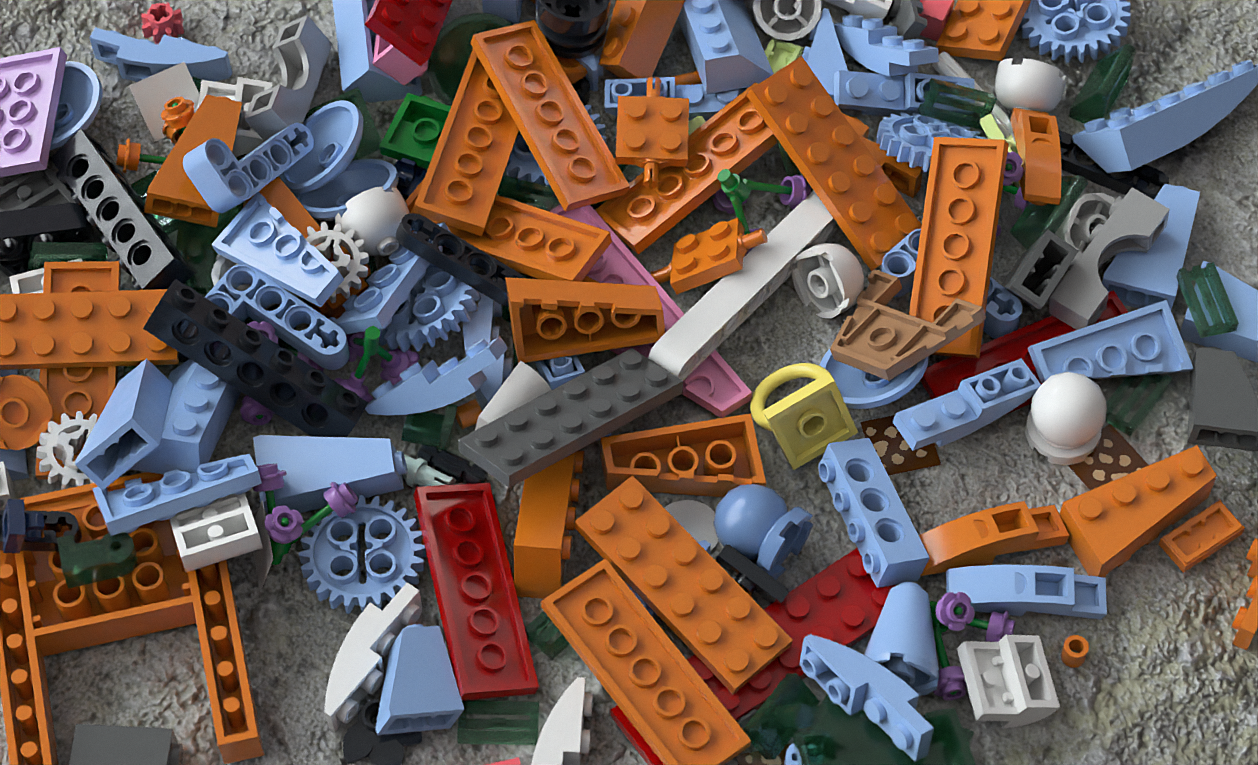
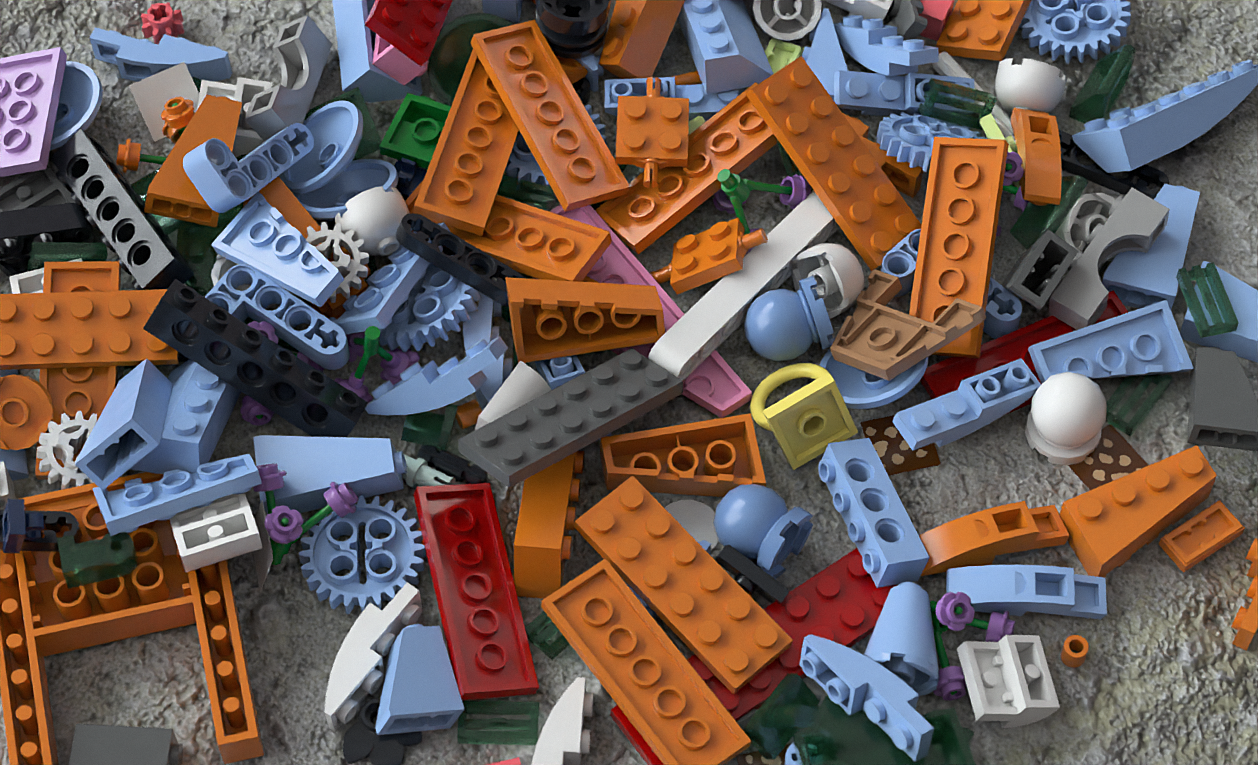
none -> medium blue tile [744,276,835,362]

